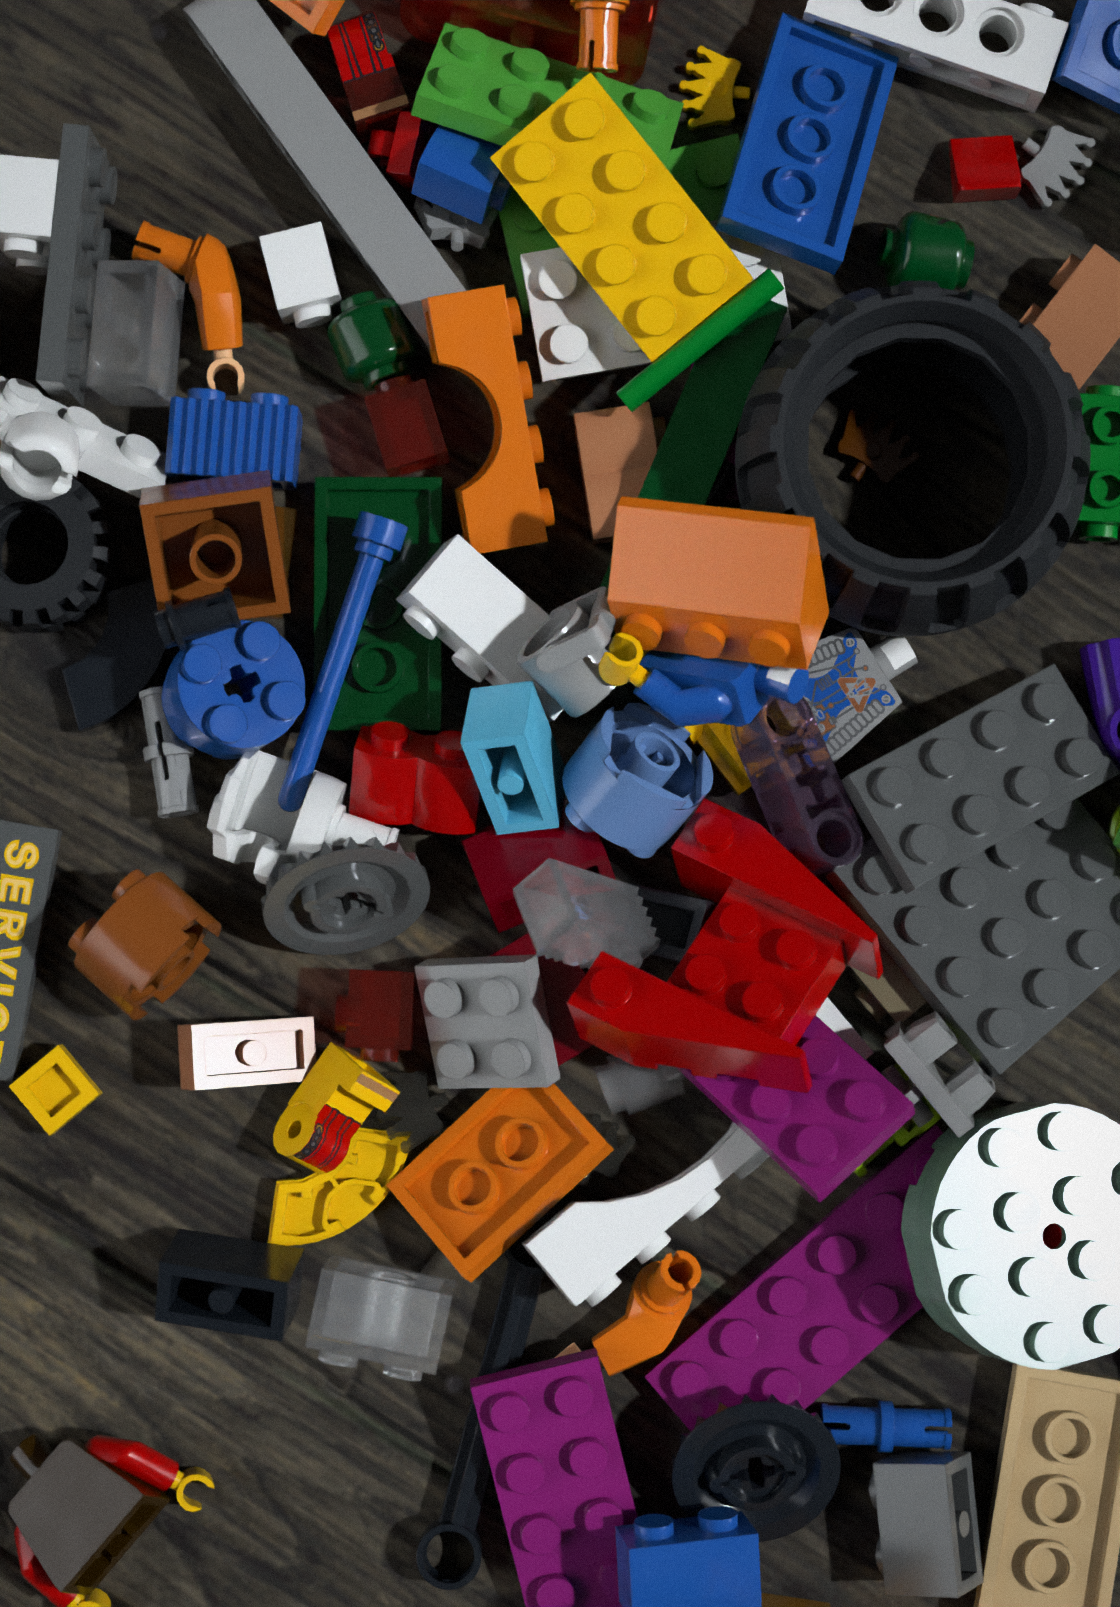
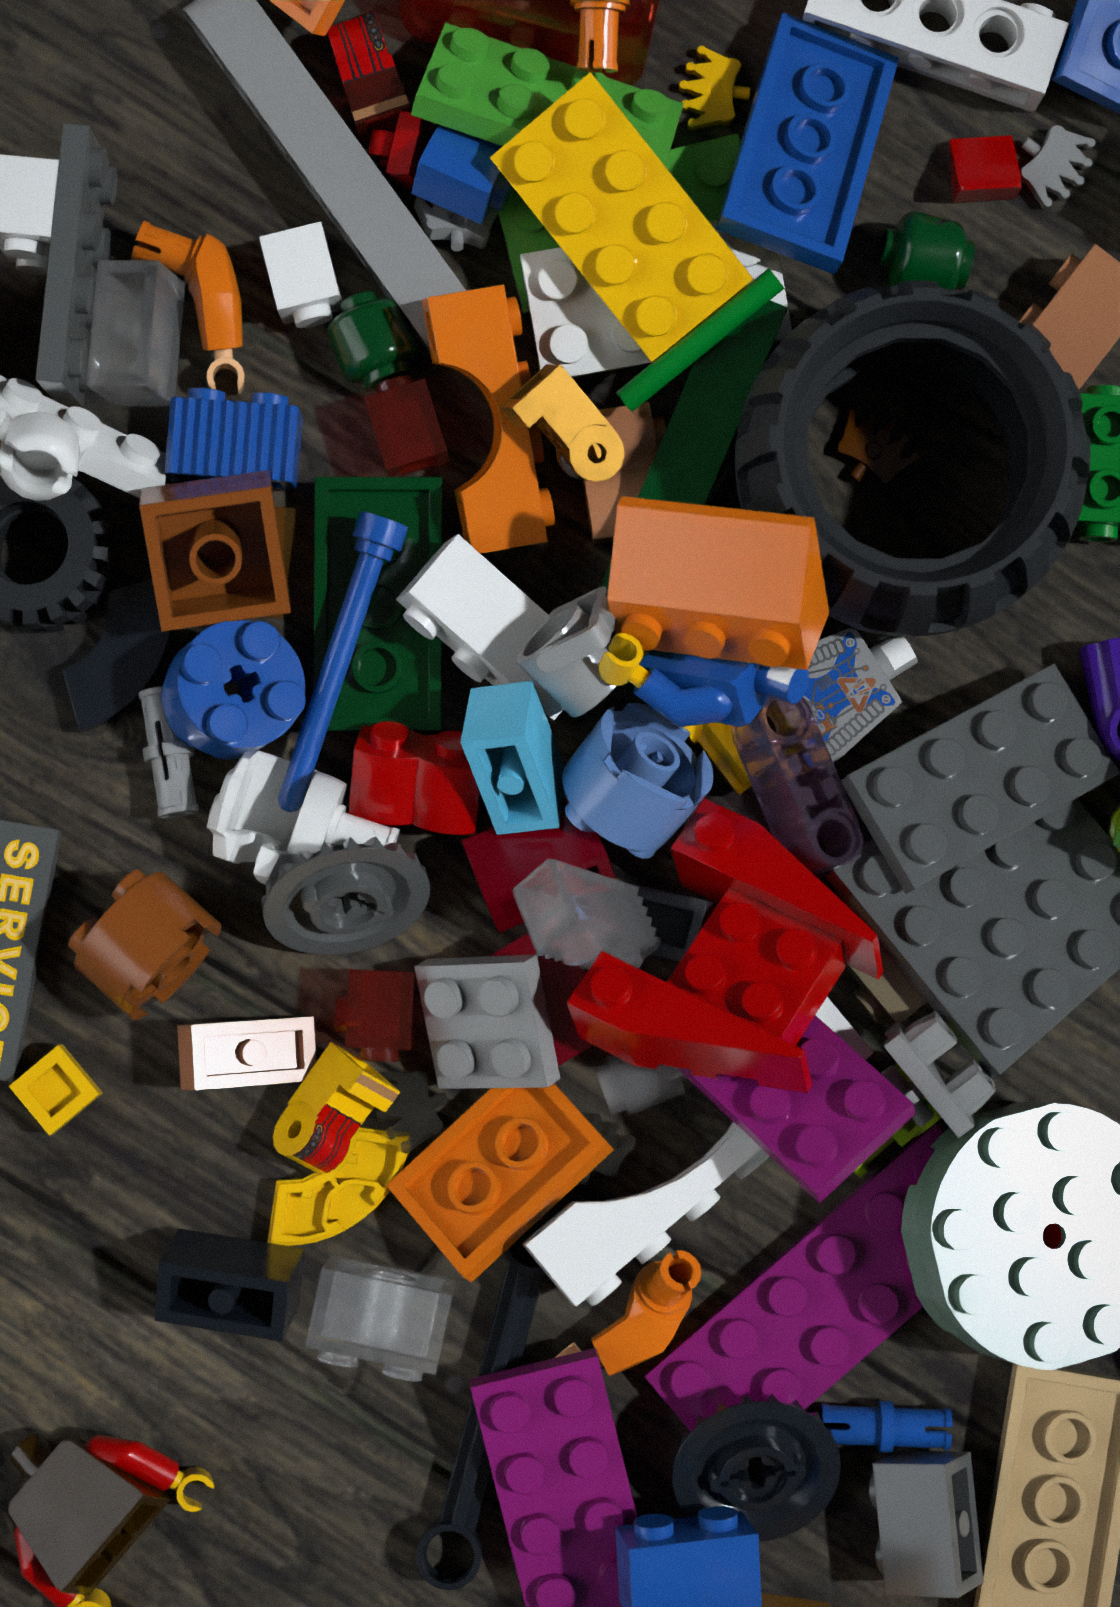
black pin [154,587,242,651] -> none
none -> leg [499,364,625,482]

